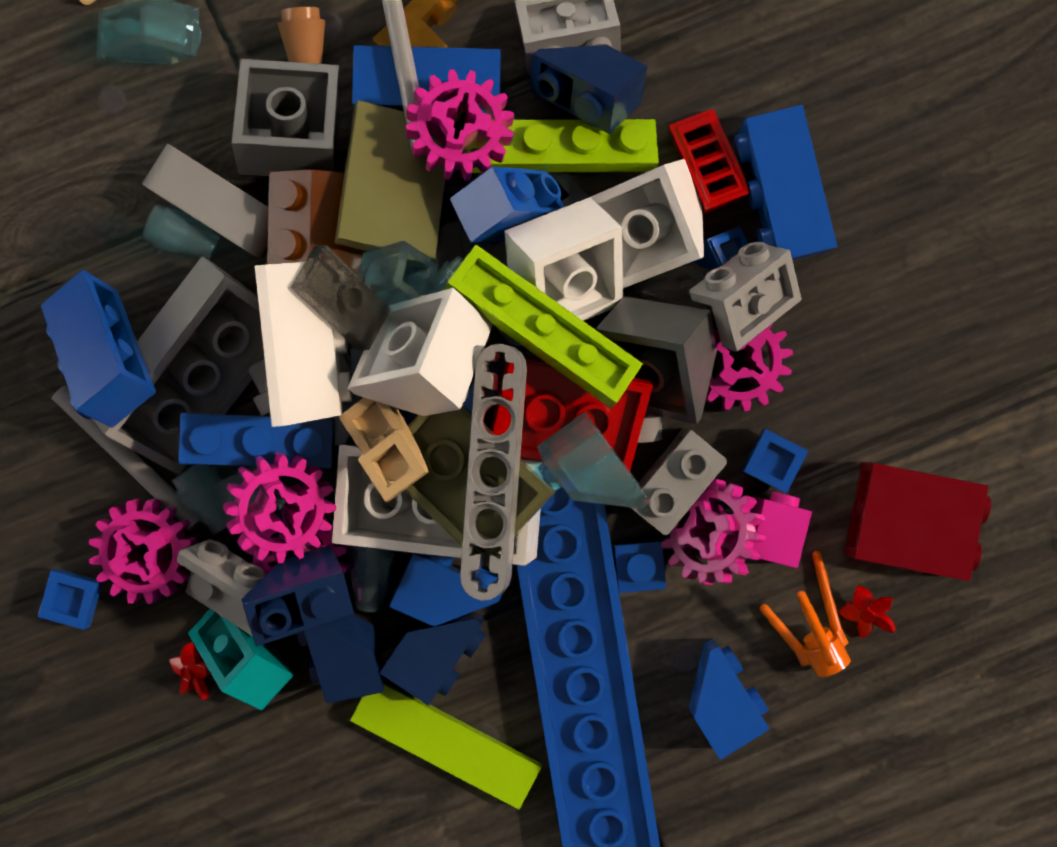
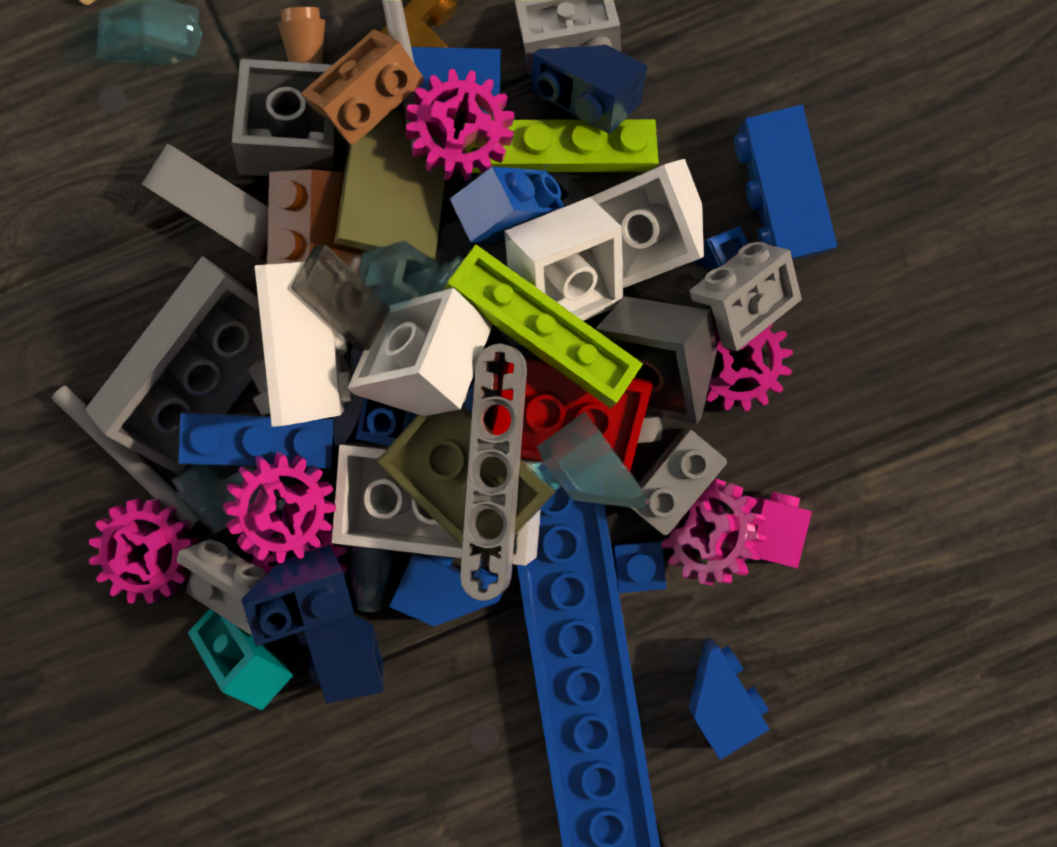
blue plate [38,568,103,630] -> none
blue brick [41,269,156,428] -> none
clear light blue cone [143,203,220,261] -> none
red plant [169,642,211,700] -> none
tan slope [339,397,429,502] -> none
lime tile [350,681,542,810] -> none
dark blue slope [380,612,486,706] -> none
red slope [668,109,751,215] -> none
blue plate [741,429,808,494] -> none
orange plant [759,551,851,678] -> none
red plant [838,585,896,639] -> none
dark red panel [843,461,991,581] -> none
none -> medium nougat bracket [301,29,424,144]

